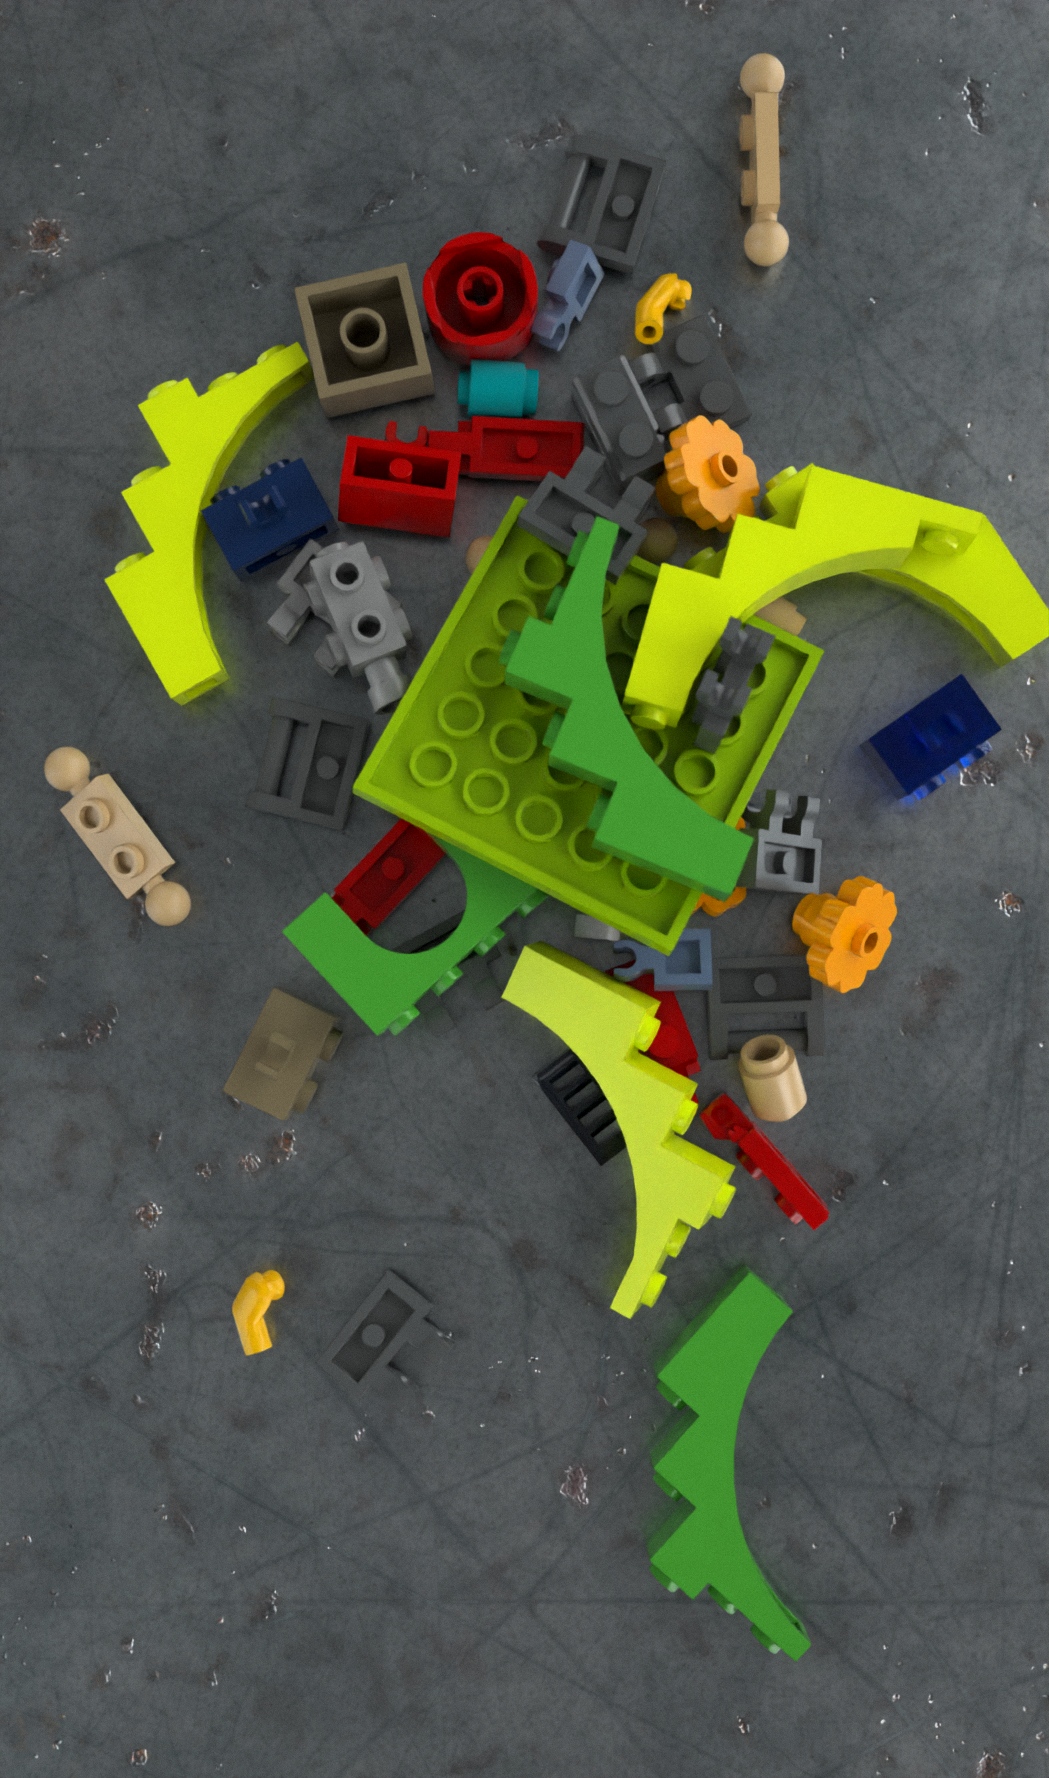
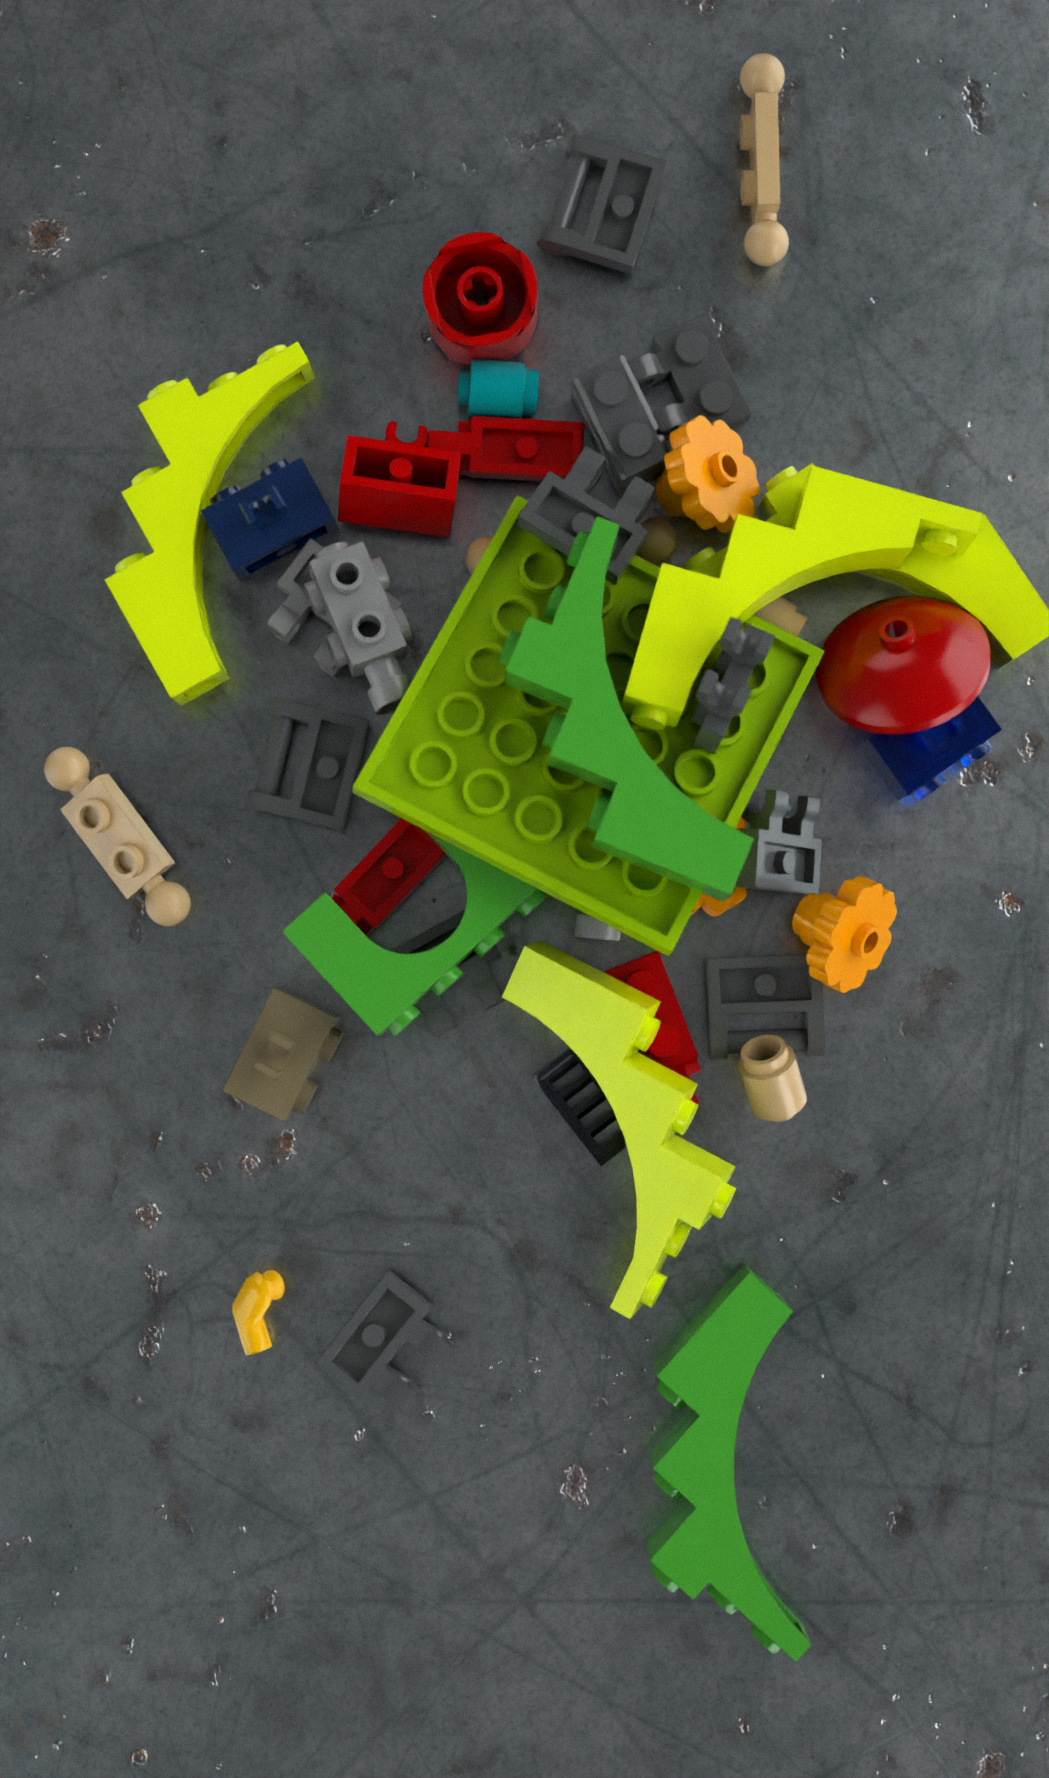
dark tan brick [294,262,435,418] -> none
sand blue plate [531,240,605,351] -> none
sand blue plate [613,928,713,991] -> none
yellow arm [635,273,692,345] -> none
red hinge [700,1091,830,1231] -> none
none -> red dish [816,595,991,734]

